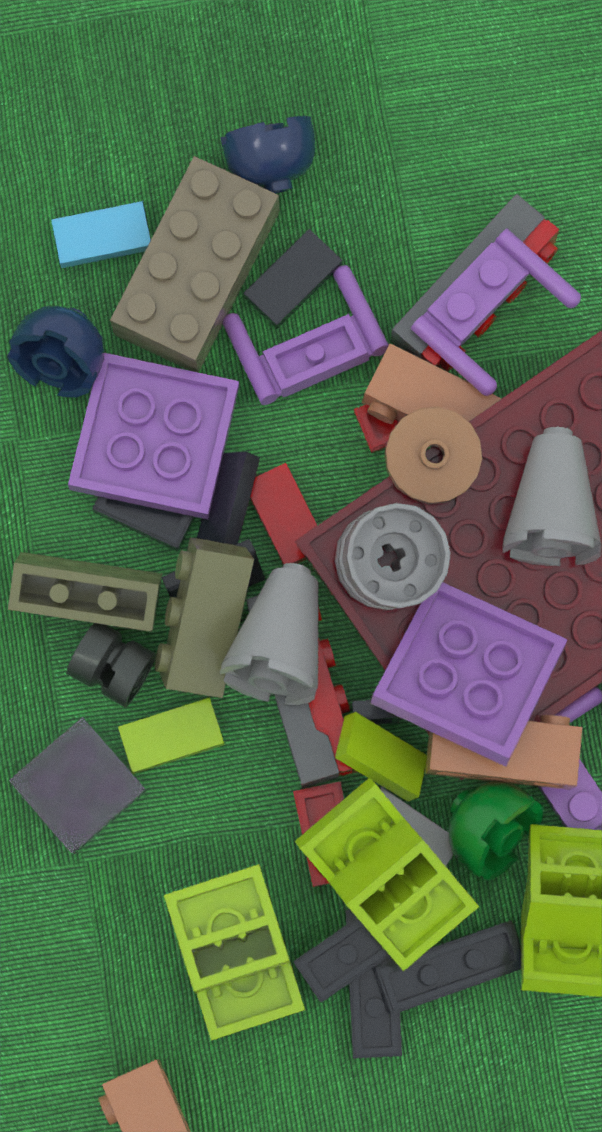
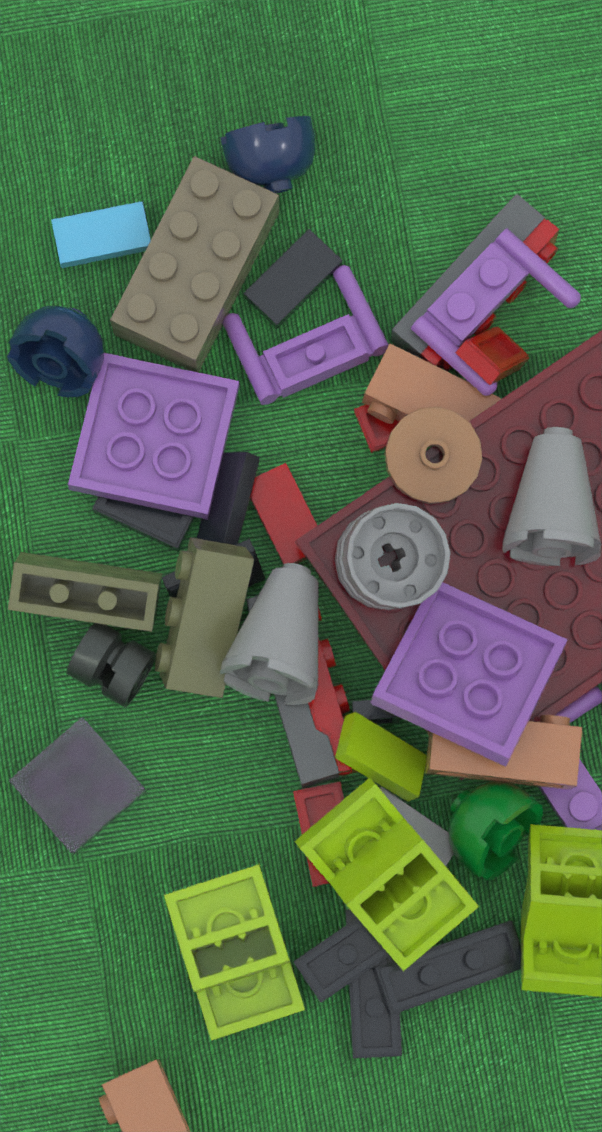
lime tile [118,697,225,774] -> none
none -> red tile [455,326,529,385]

